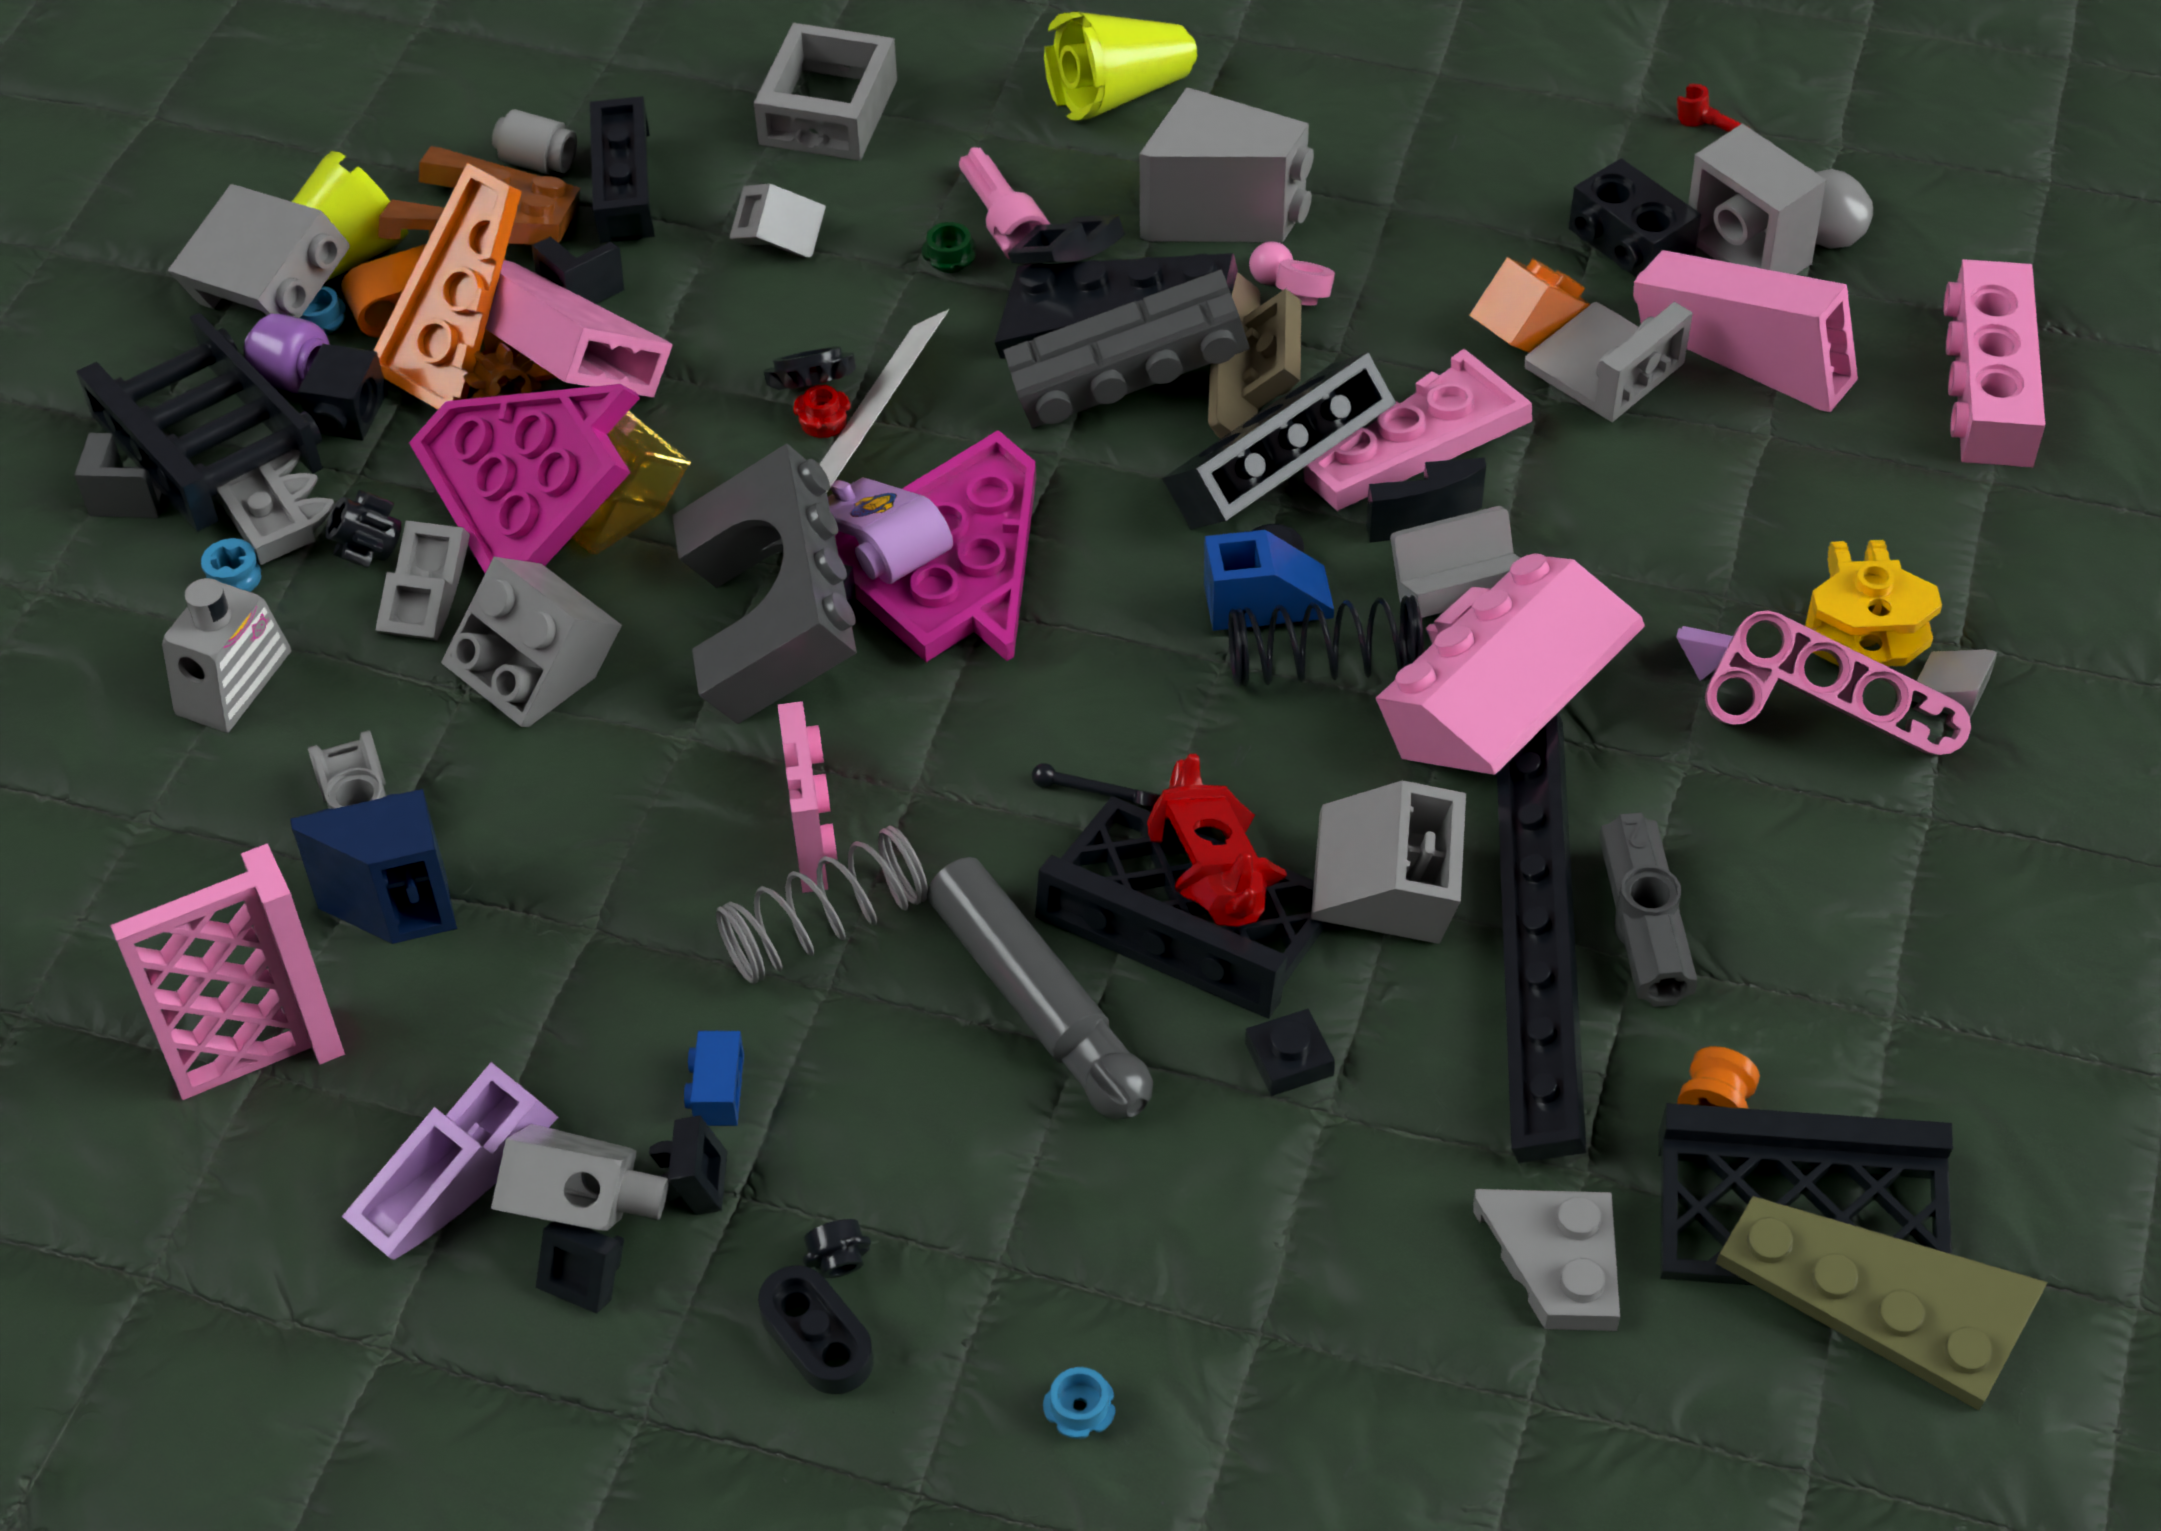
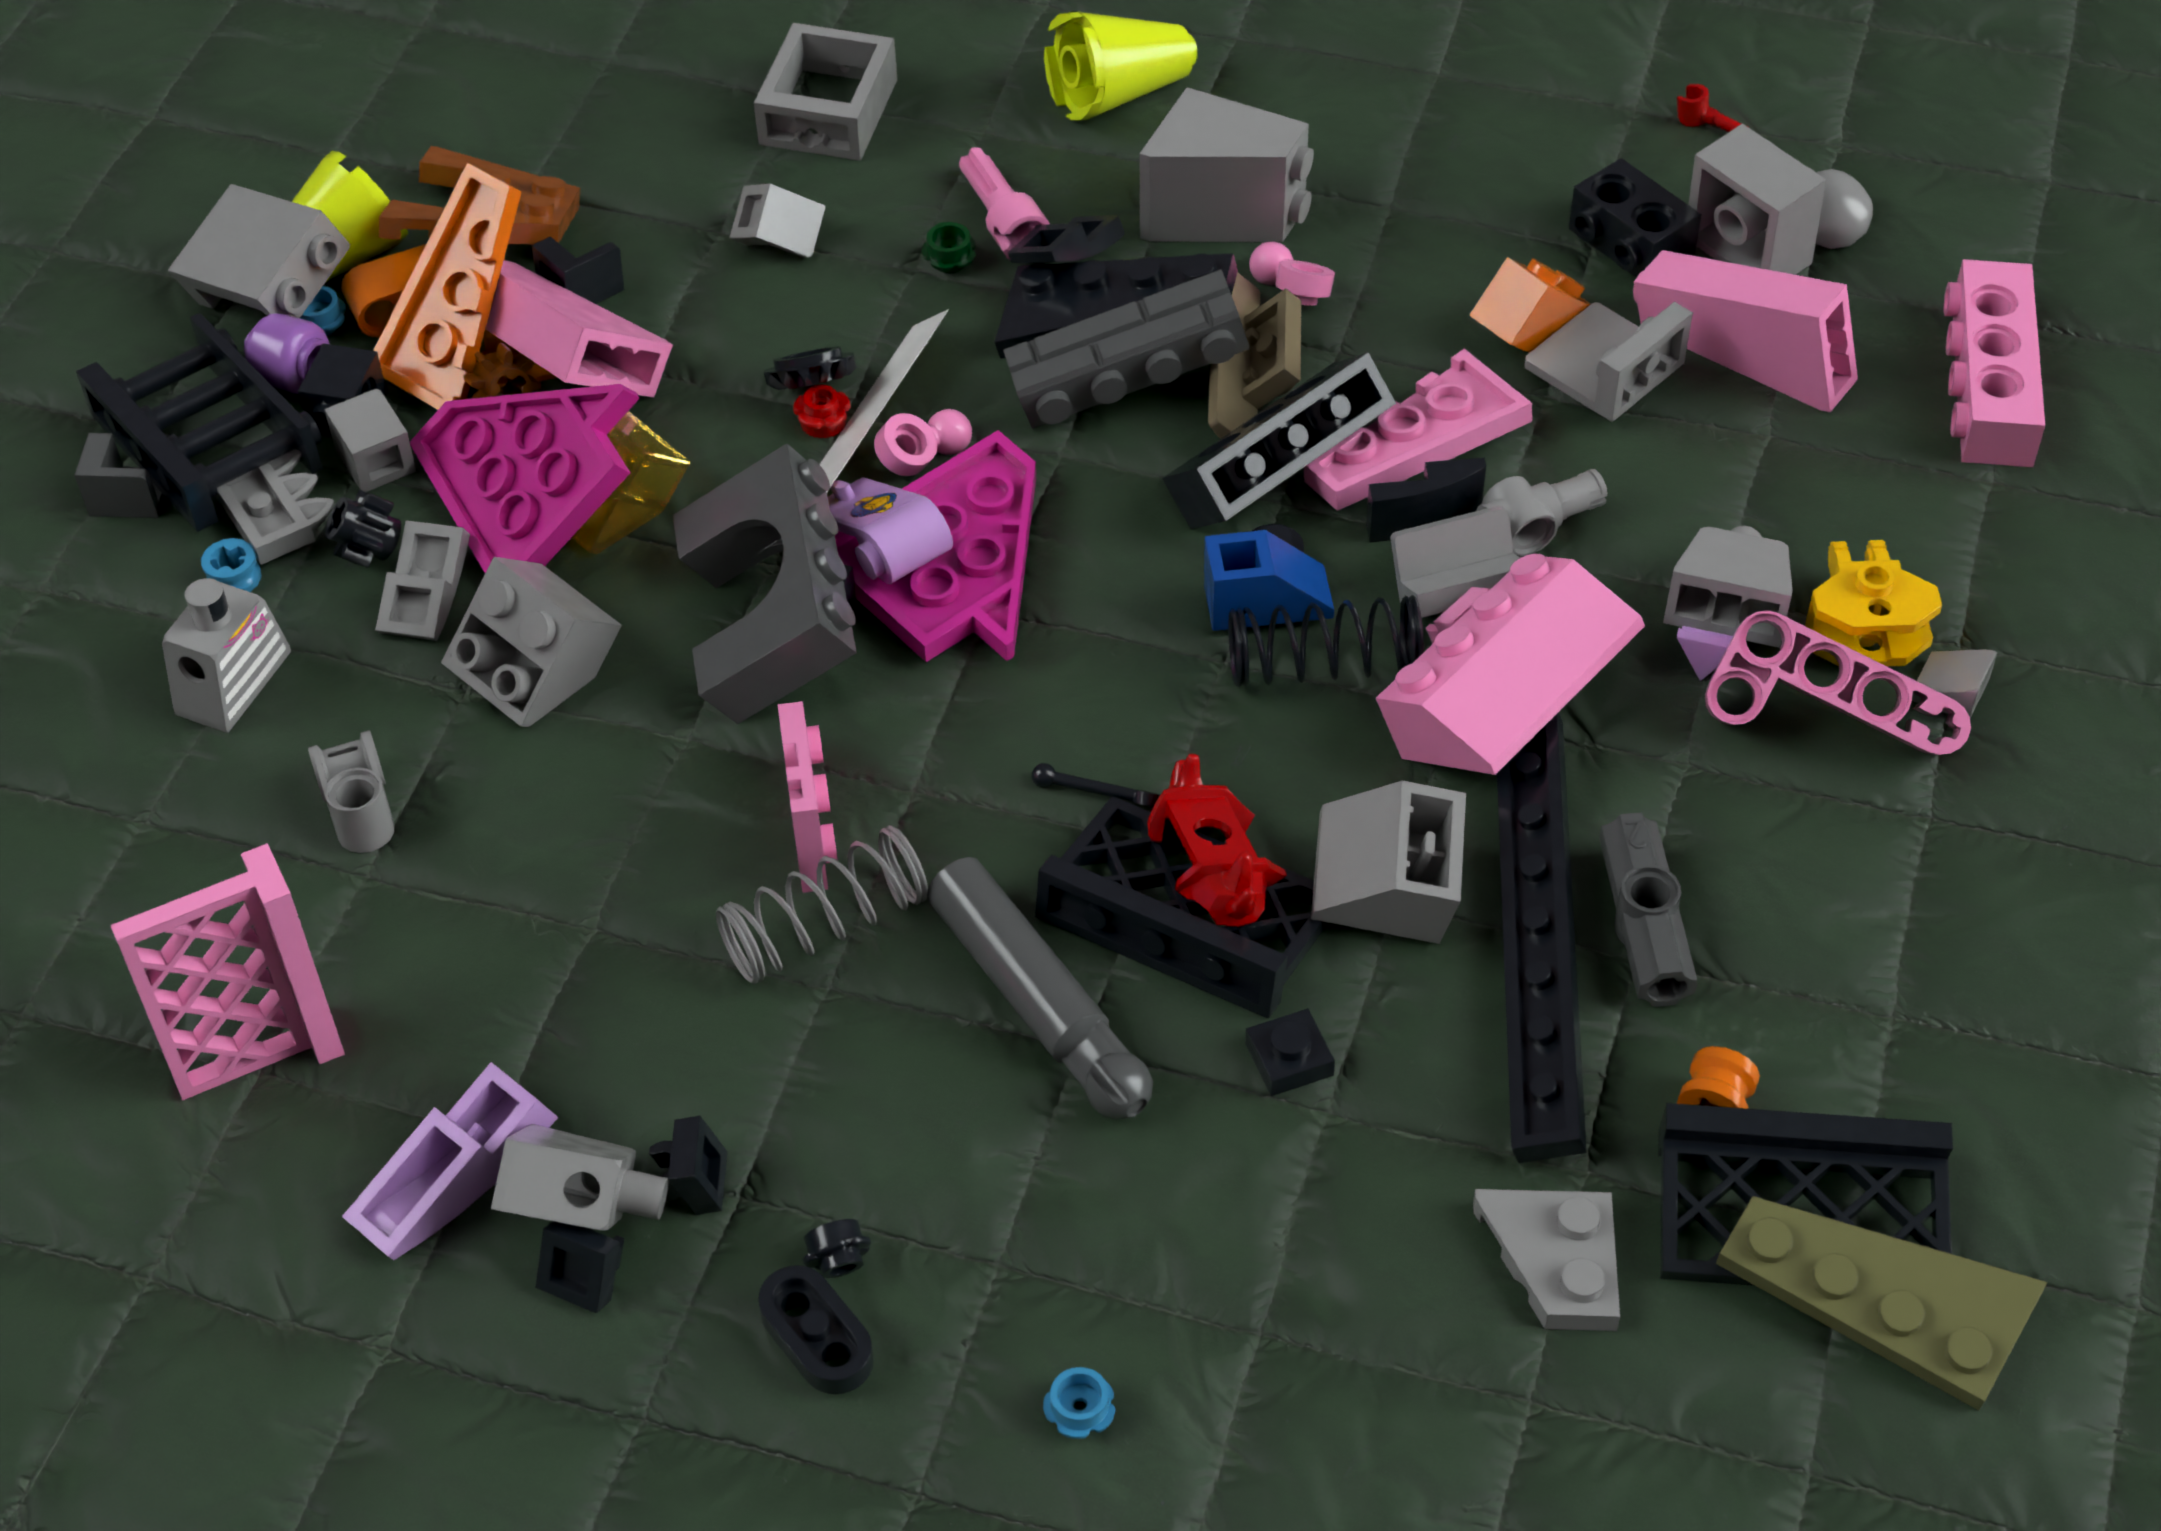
dark blue slope [290,789,457,944] -> none
light grey brick [492,109,577,175] -> none
black container [590,96,655,243] -> none
blue piece [684,1031,744,1126] -> none
none -> light grey panel [324,389,416,492]
none -> bright pink plate [874,409,972,476]
none -> light grey pin [1477,468,1607,556]
none -> light grey torso [1663,526,1793,648]

